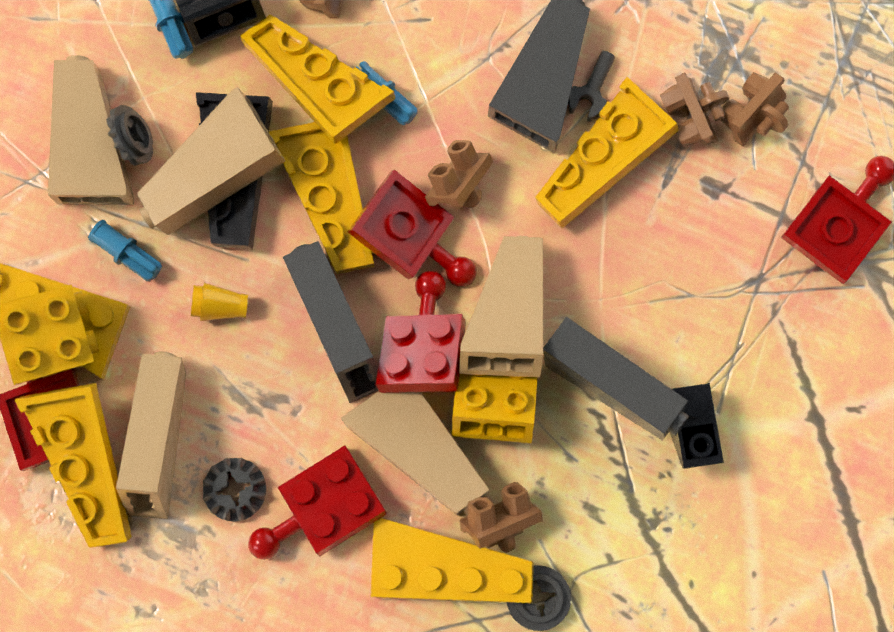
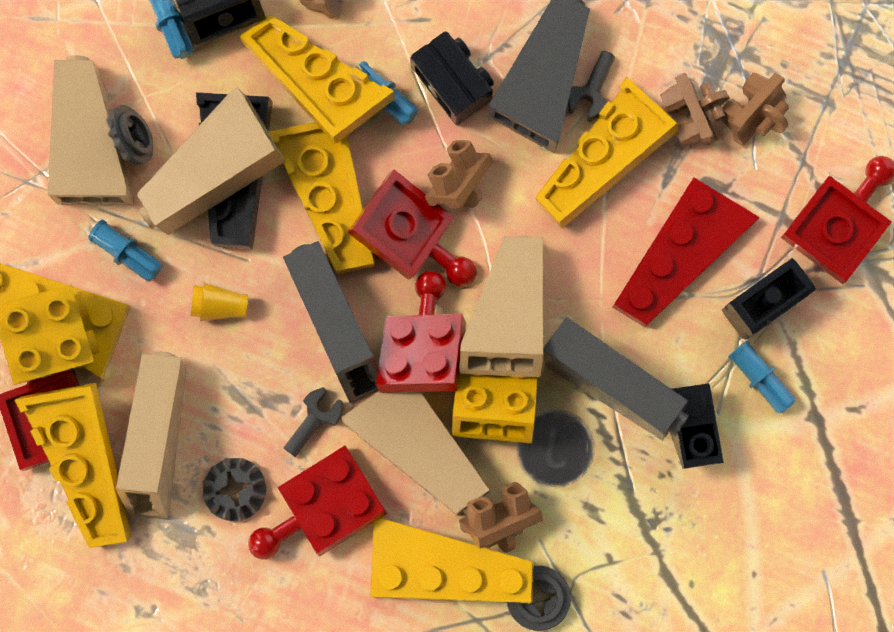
none -> dark grey bar [283,387,343,457]
none -> black brick [410,31,494,125]
none -> clear tile [516,409,595,488]
none -> red wing [612,177,760,327]
none -> black brick [722,258,817,341]
none -> dark azure axle [728,340,795,414]

